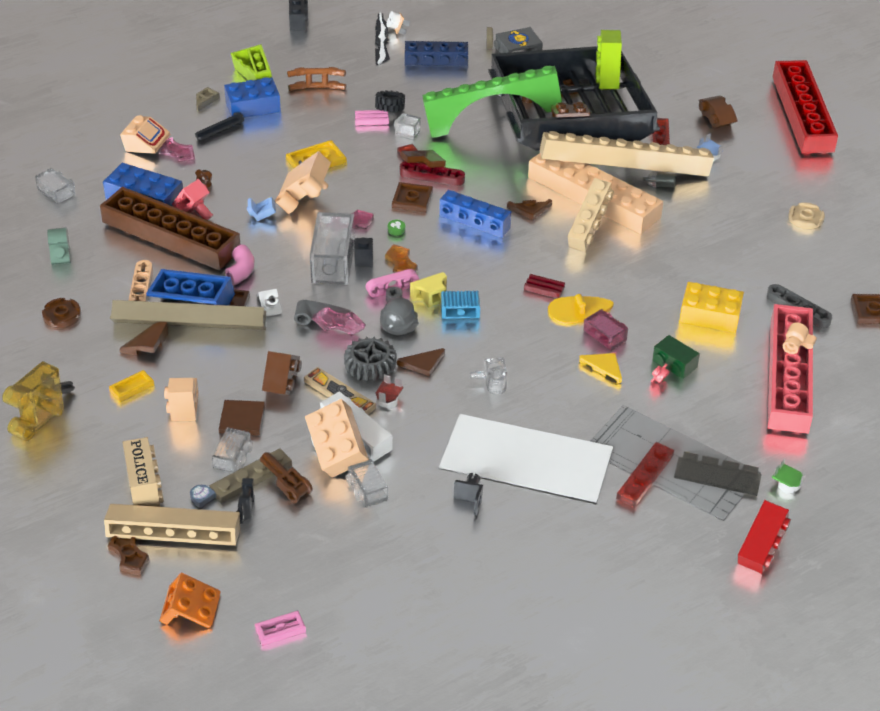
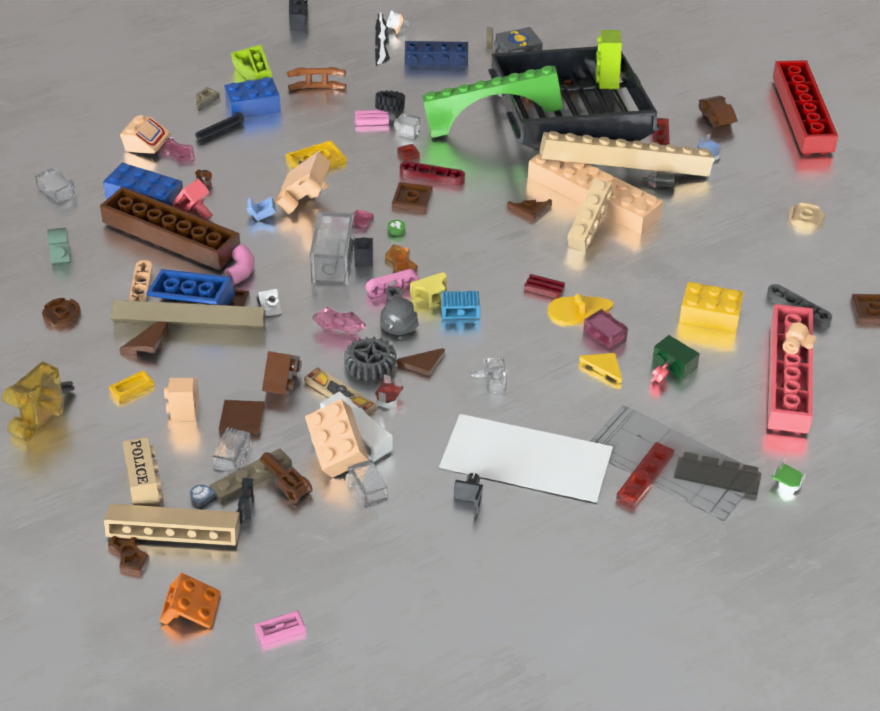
dark grey piece [294,300,351,325] -> none
reddish brown tile [401,150,446,168] -> none
blue brick [439,190,512,238] -> none
reddish brown bracket [552,102,590,117] -> none
red wedge [738,500,791,574] -> none

